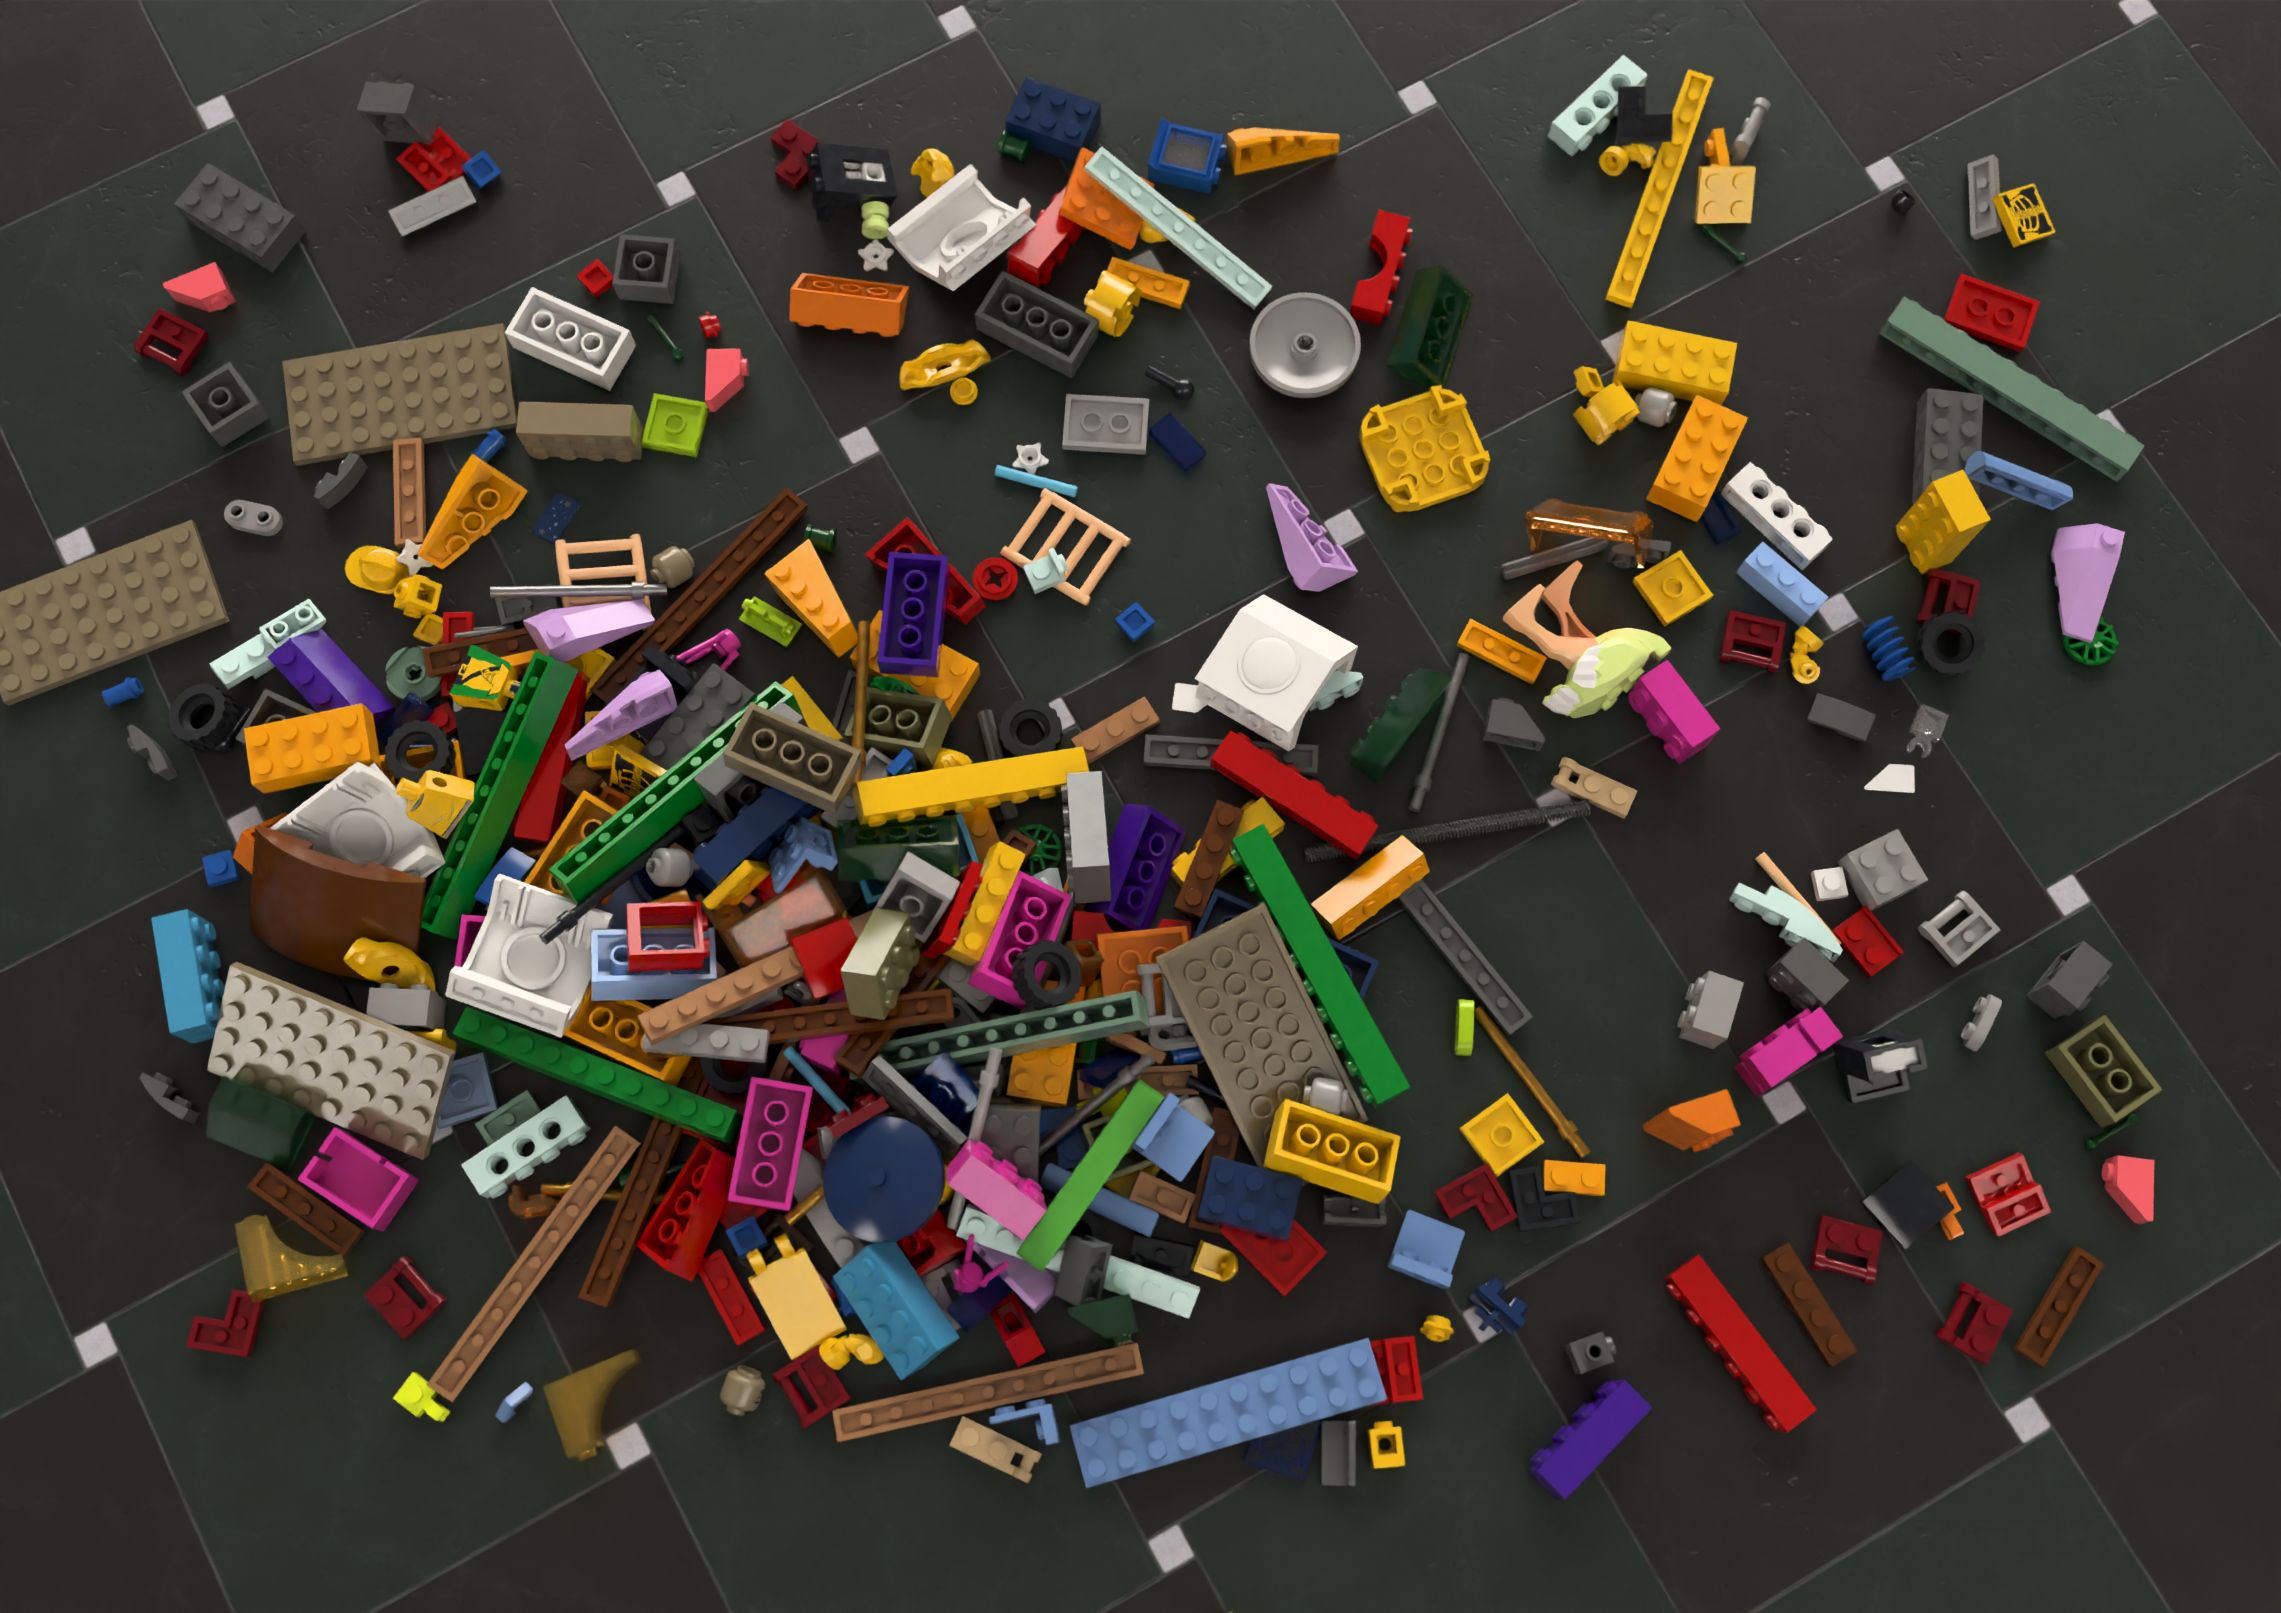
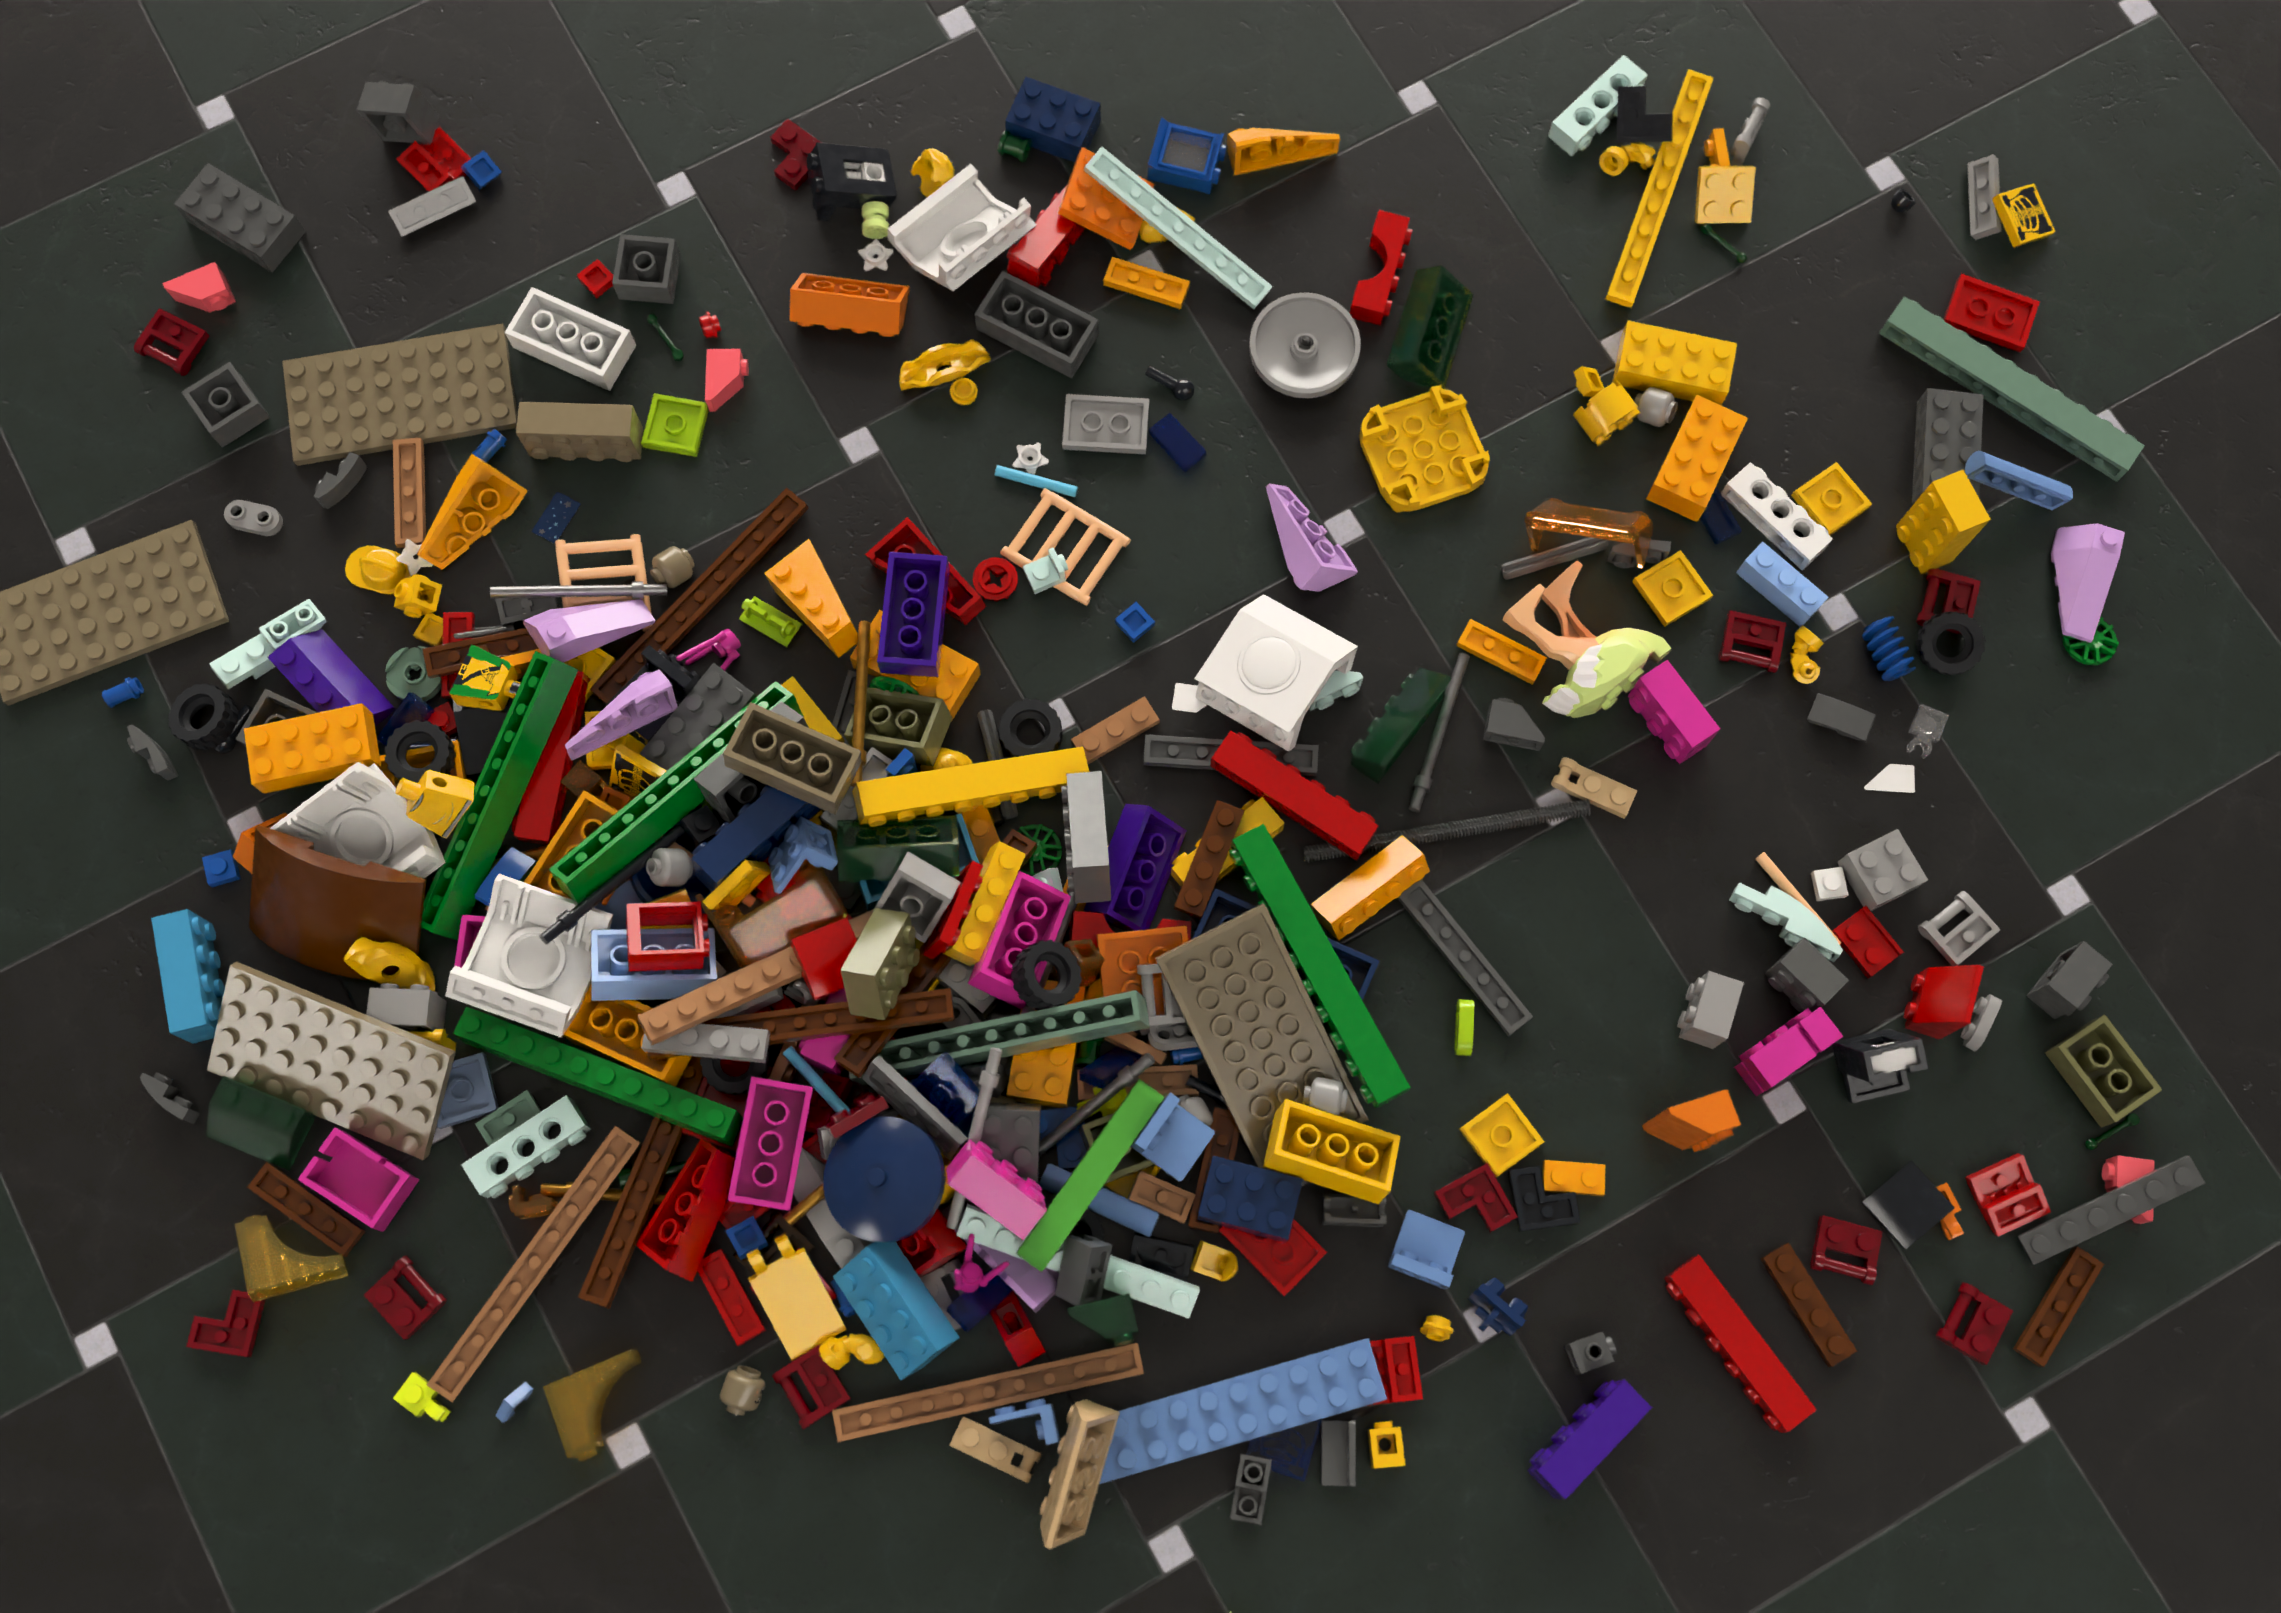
dark green bush [804,524,838,554] -> none
yellow brick [1084,271,1141,337] -> none
pearl gold bar [1474,1006,1591,1158] -> none
none -> tan slope [1040,1400,1120,1549]
none -> dark grey slope [1230,1454,1272,1525]
none -> yellow tile [1791,462,1872,536]
none -> red slope [1904,965,1984,1039]
none -> dark grey plate [2017,1155,2205,1265]

